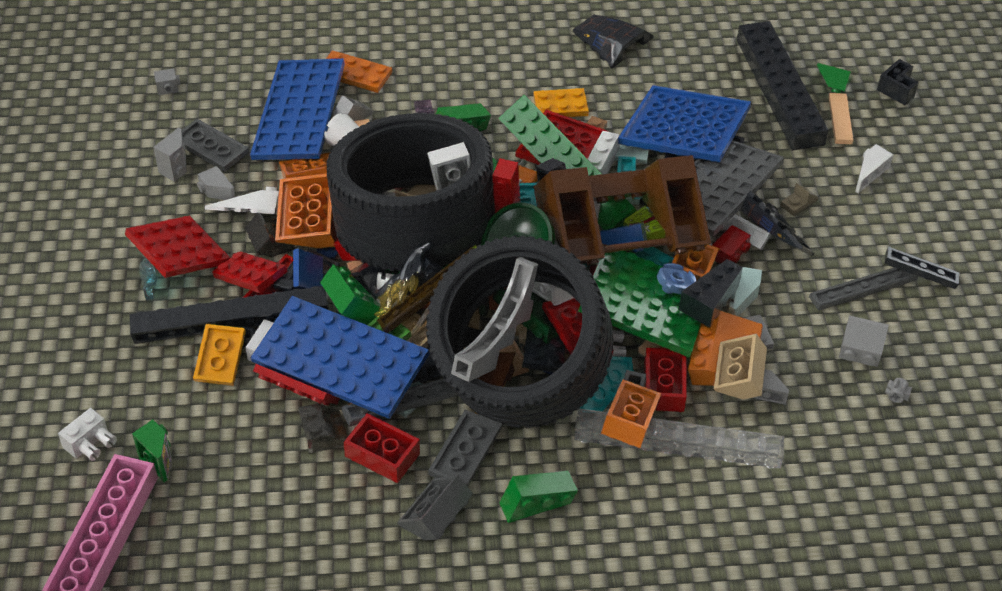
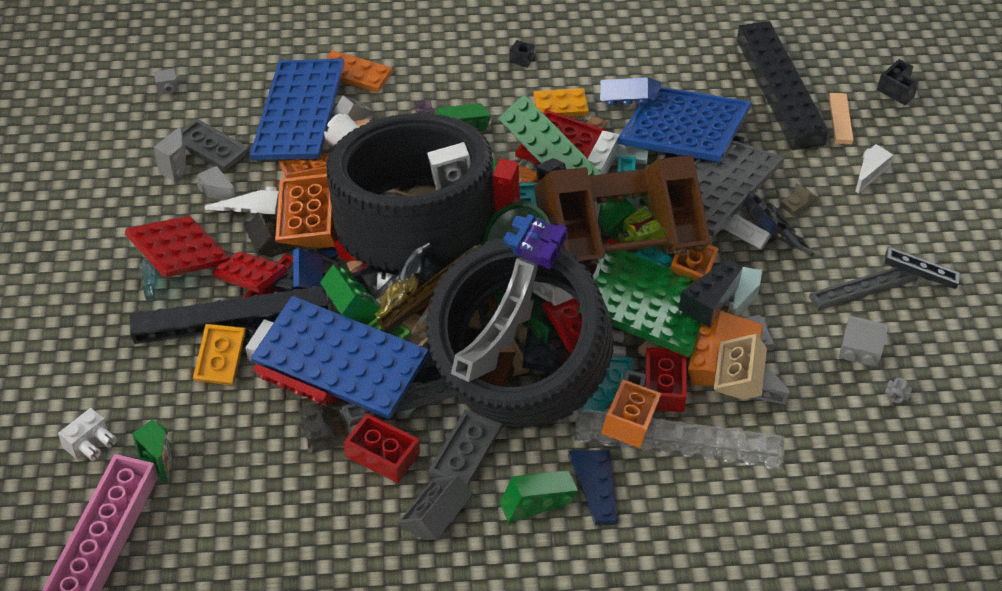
black wedge [573,14,654,69] -> none
blue slope [600,222,647,252] -> none
medium blue plate [657,263,696,294] -> none
red brick [712,225,751,264] -> none
green slope [817,63,852,93] -> none
none -> hips [503,214,568,269]
none -> black brick [509,40,536,68]
none -> dark blue wing [568,450,617,525]
none -> slope [600,77,661,105]

